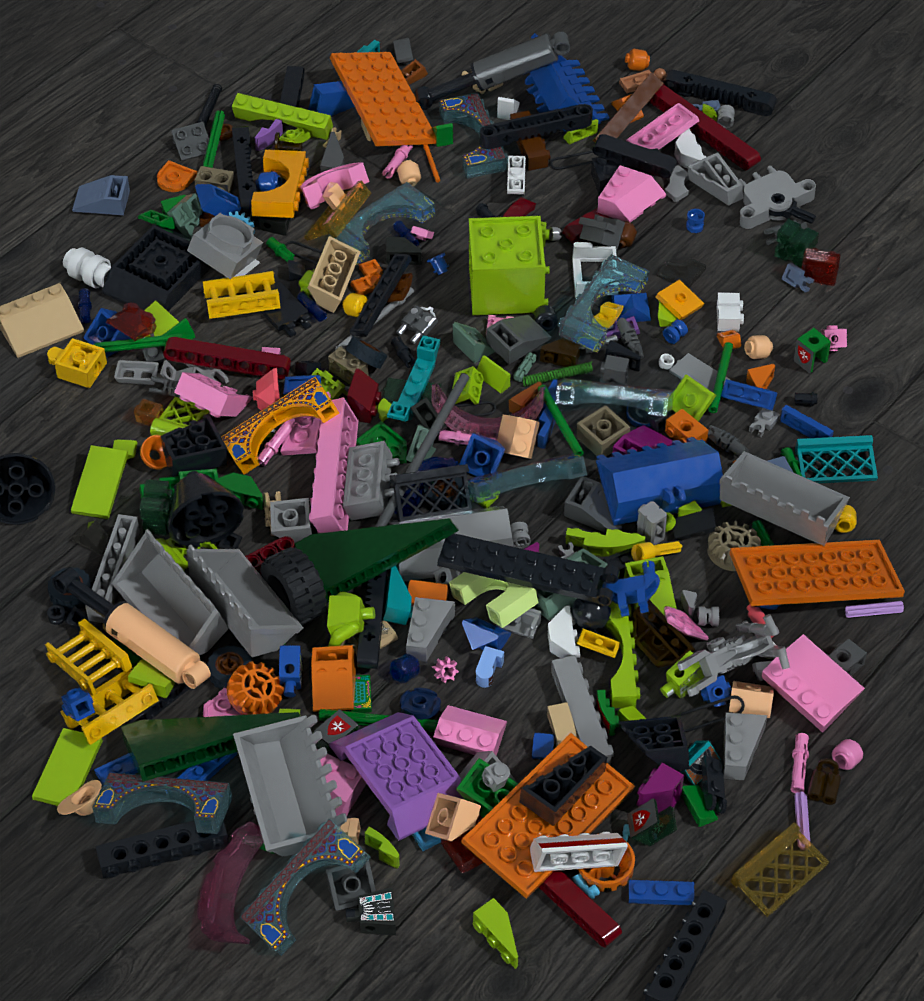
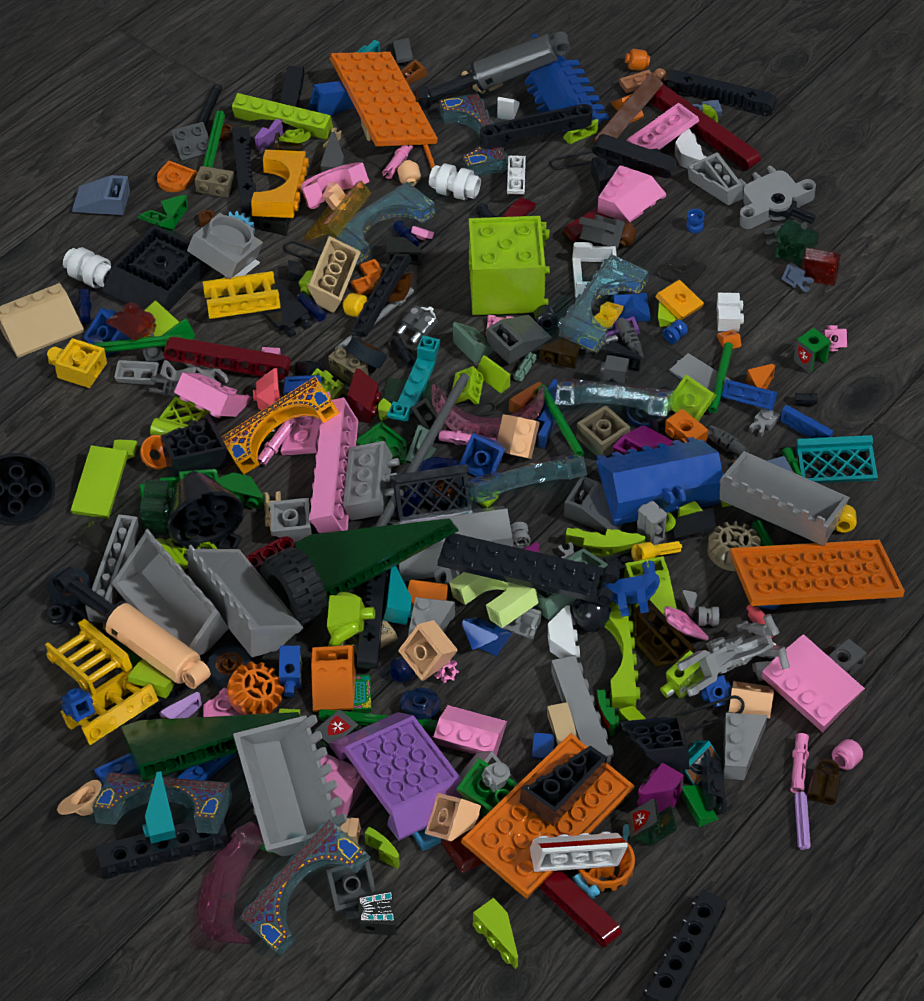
lime tile [32,728,103,806] -> none
clear orange brick [134,399,164,426] -> none
sand green slope [167,193,203,239] -> none
blue slope [195,184,241,216] -> none
blue head [256,171,282,192] -> none
green axle [266,237,294,262] -> none
blue brick [427,253,449,275] -> none
green slope [432,123,453,147] -> none
light blue leg [476,646,504,688] -> none
reddish brown brick [510,111,551,171] -> none
bright green piece [523,361,593,386] -> none
light grey hinge [549,227,562,241] -> none
yellow slope [577,629,621,658] -> none
blue plate [629,880,694,905] -> none
white hinge [659,354,674,370] -> none
light grey tile [664,165,689,202] -> none
light grey wheel [717,105,735,129] -> none
clear yellow fence [730,822,829,917] -> none
light nougat head [744,335,773,359] -> none
lavender axle [845,601,904,618] -> none
none -> teal slope [142,771,176,844]
none -> lavender slope [160,692,202,719]
none -> light nougat slope [398,620,458,681]
none -> white piece [429,163,481,200]

